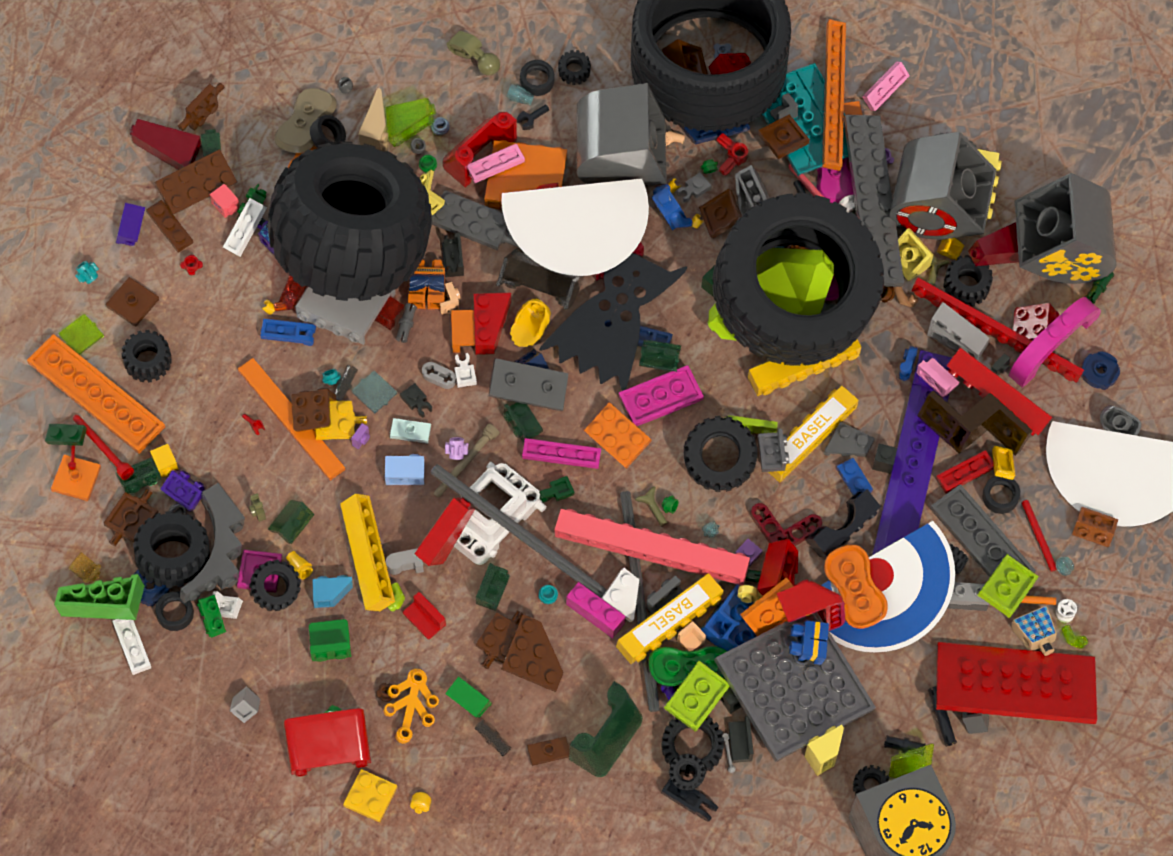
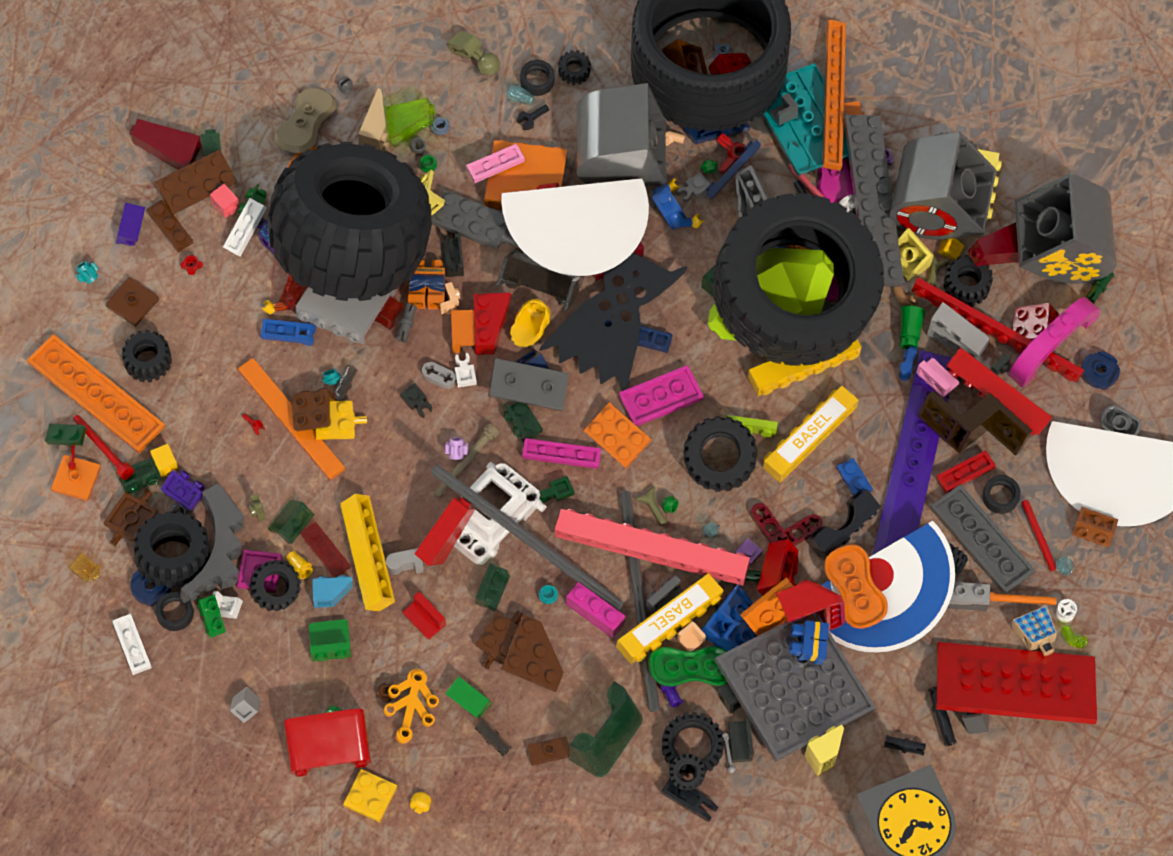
bright green wedge [54,574,144,620] -> none
clear neon green piece [58,314,104,355] -> none
reddish brown plate [178,82,224,131] -> none
black tyre [310,115,346,147] -> none
medium lavender plate [351,423,370,449] -> none
clear light blue piece [352,371,397,414] -> none
light blue brick [385,454,425,485] -> none
lime arm [388,583,405,611] -> none
light aqua plate [390,418,431,444] -> none
red windscreen [443,112,517,188] -> none
white wing [601,568,639,622] -> none
clear green hinge [639,340,681,372] -> none
lime tile [664,661,730,732] -> none
reddish brown plate [699,188,742,239] -> none
light yellow plate [737,585,762,603] -> none
reddish brown plate [758,114,810,160] -> none
flat silver bracket [758,428,789,472] -> none
dark grey wing [824,422,875,457] -> none
black tyre [853,765,889,796] -> none
bright pink plate [862,61,910,111] -> none
pearl dark grey brick [872,443,897,474] -> none
reddish brown plate [881,286,895,303] -> none
clear neon green wing [889,743,934,778] -> none
lime tile [978,554,1039,618] -> none
yellow tile [992,446,1015,480] -> none
none -> clear red plate [300,522,351,578]
none -> dark blue plate [706,139,761,200]
none -> green plant [899,306,926,349]

